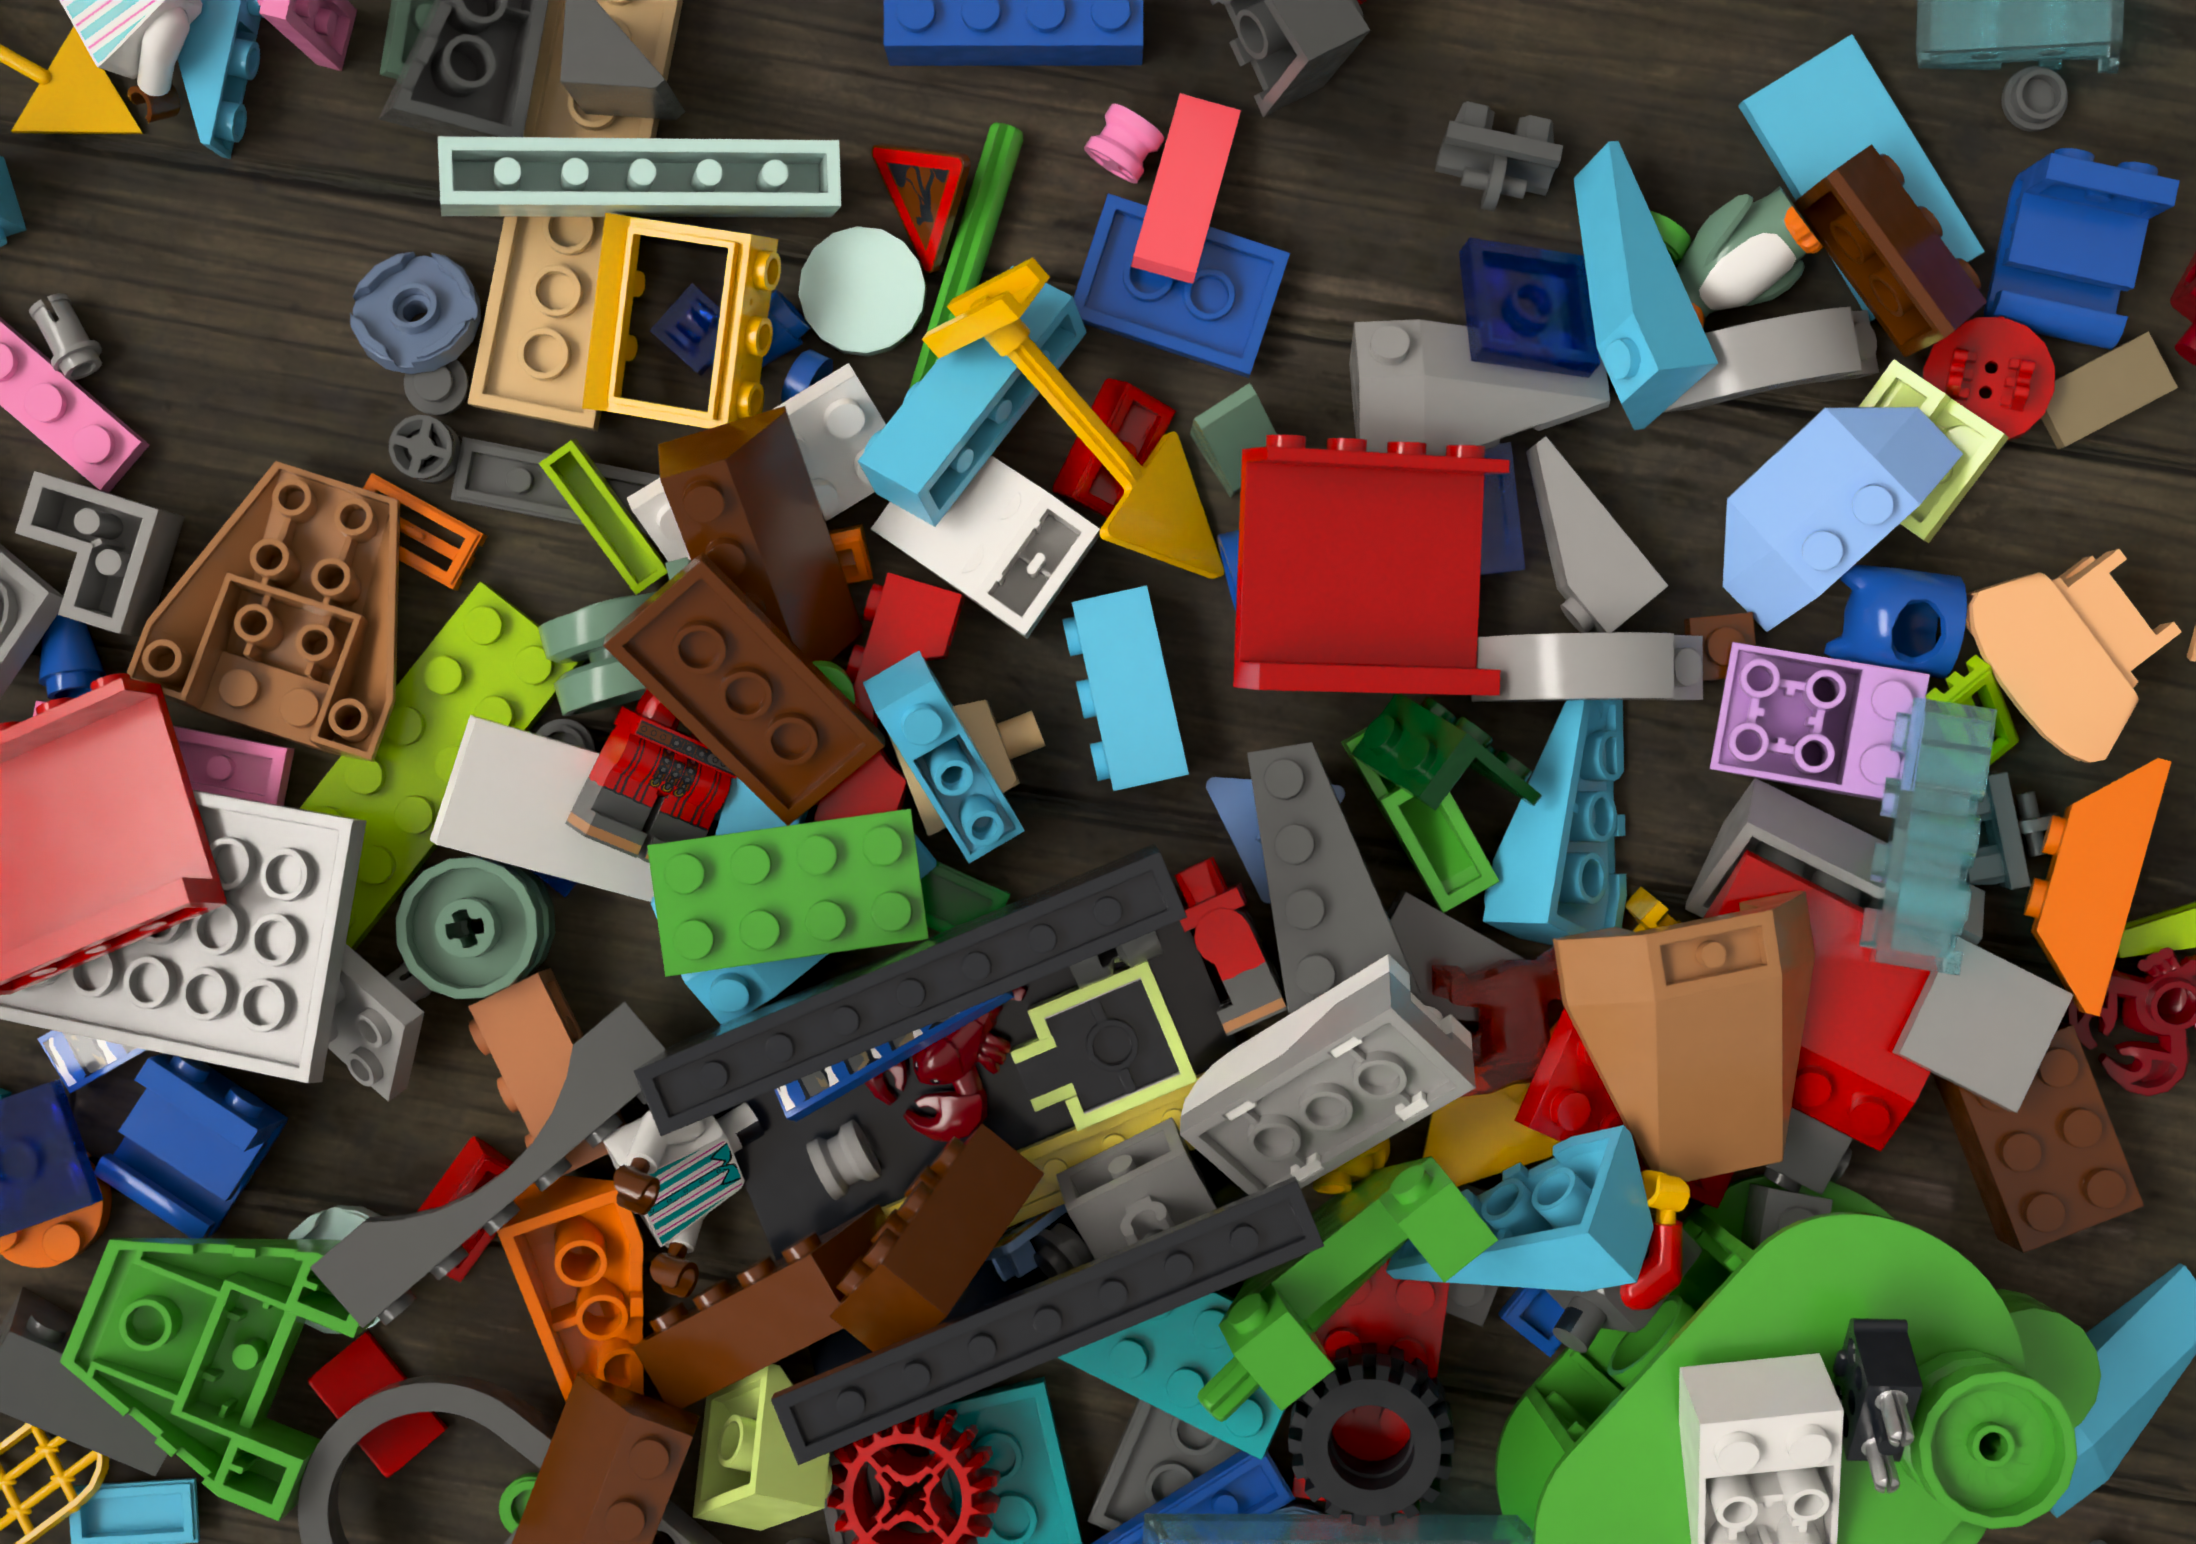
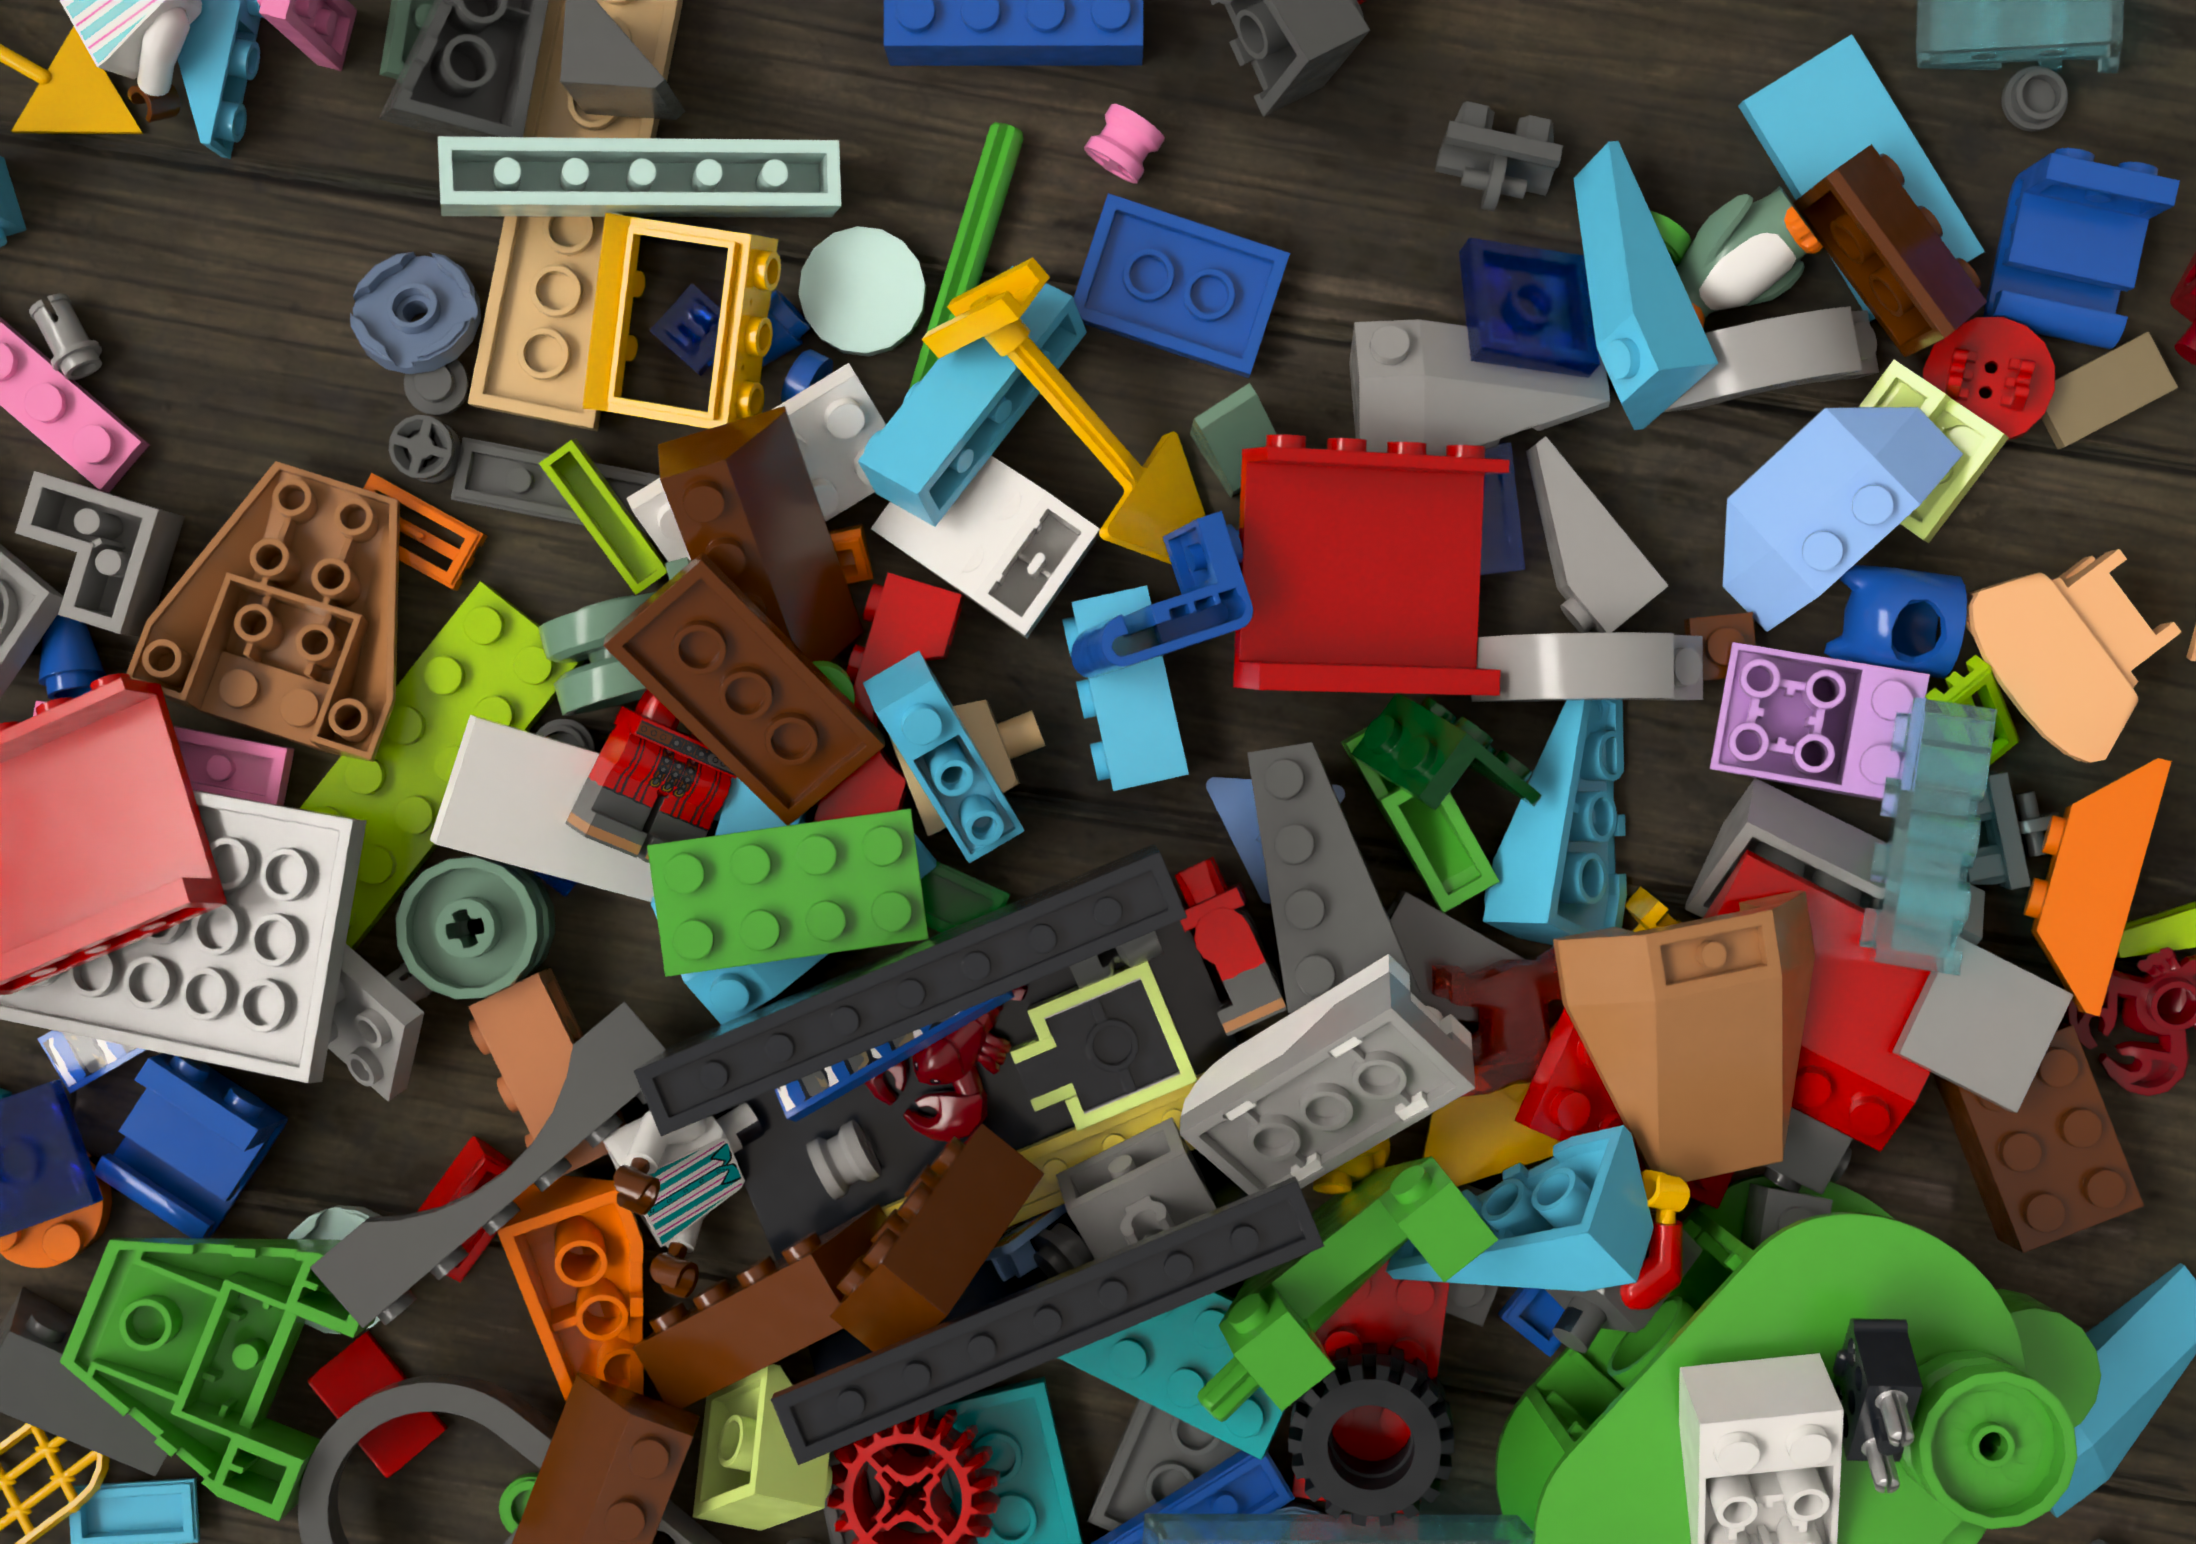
piece [871,143,971,274] -> none
red slope [1052,378,1176,518] -> none
coral tile [1131,93,1241,284] -> none
none -> blue piece [1071,511,1253,678]

